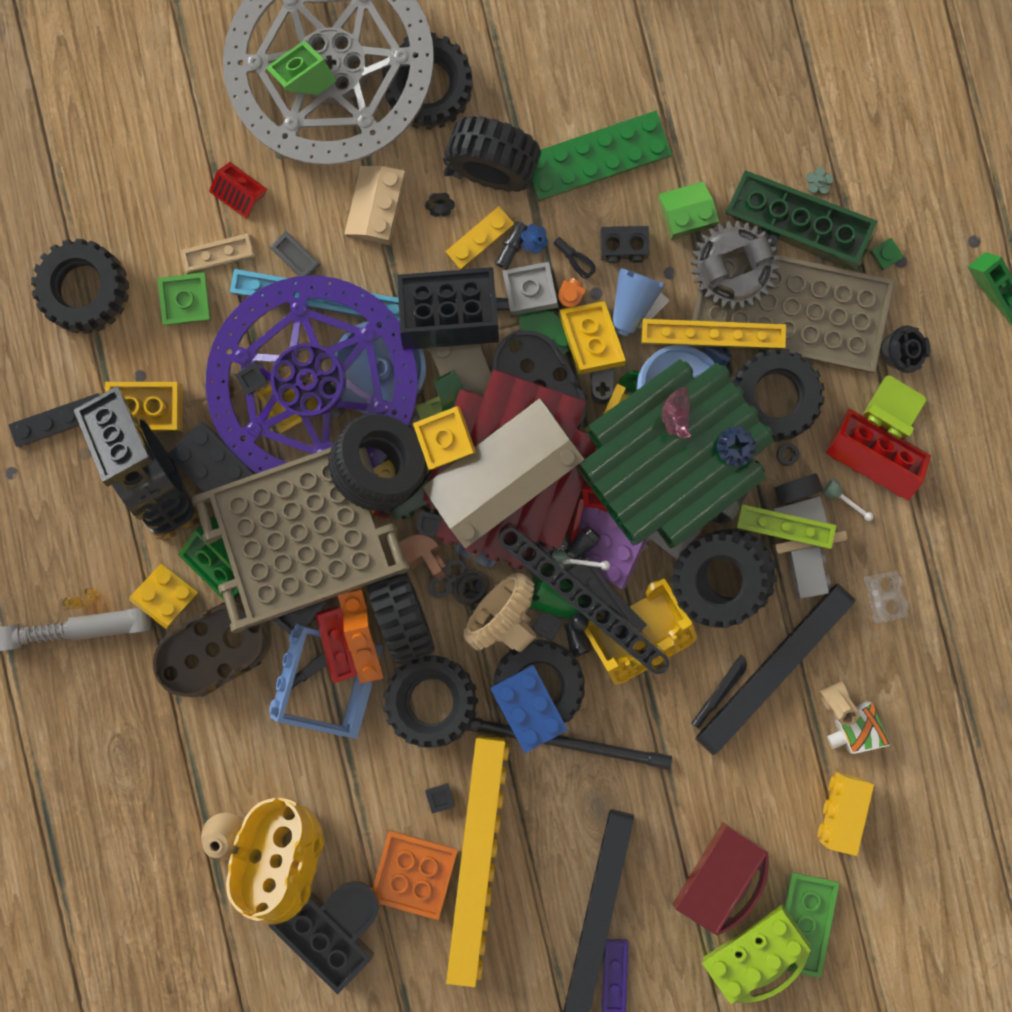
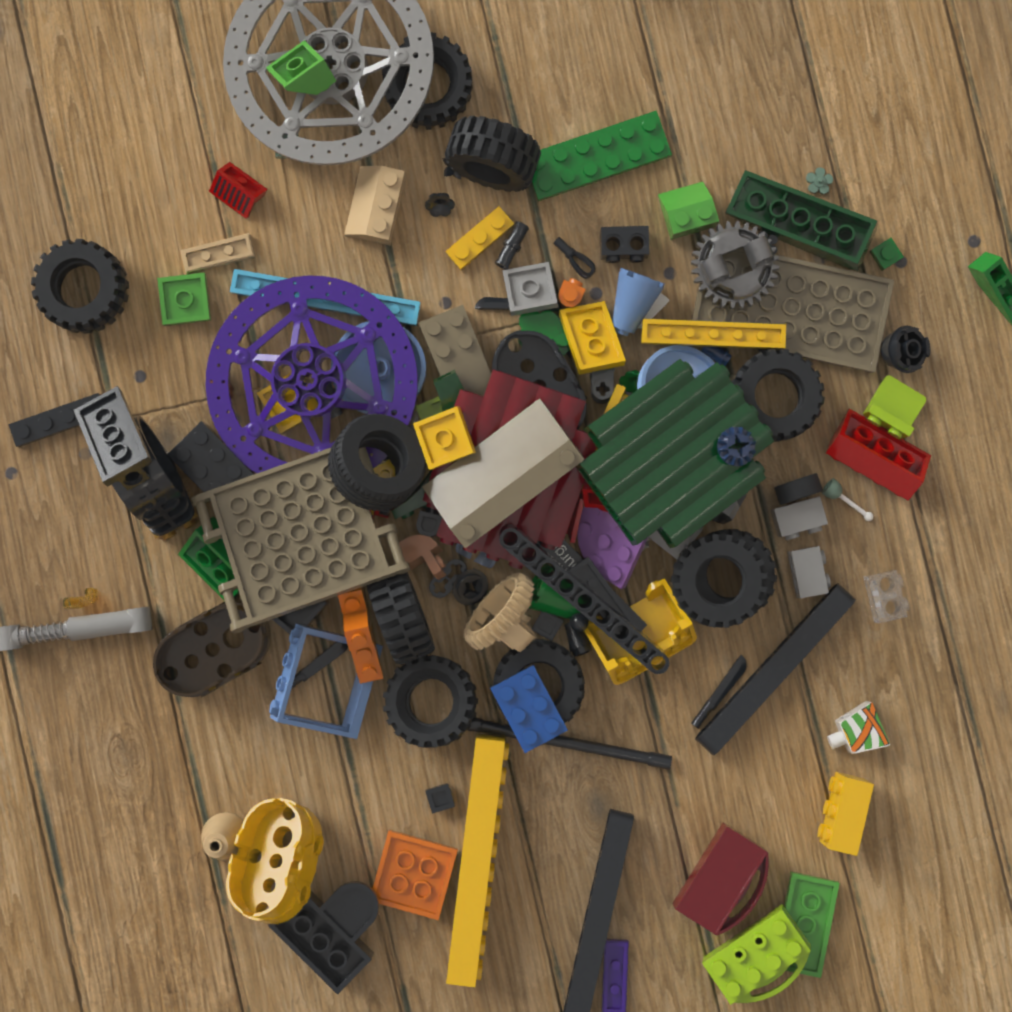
yellow brick [105,382,183,432] -> none
yellow plate [129,564,198,629] -> none
black plate [235,362,269,396] -> none
dark grey tile [270,231,320,276] -> none
red plate [315,606,357,683] -> none
black slope [397,267,499,350] -> none
blue plant [521,224,548,254] -> none
hinge [551,550,610,571] -> none
black cone [565,525,601,560] -> none
clear pink hat [661,387,691,437] -> none
lime plate [736,504,837,549] -> none
tan tile [772,531,848,554] -> none
black bush [776,444,799,466] -> none
tan piece [819,682,860,726] -> none

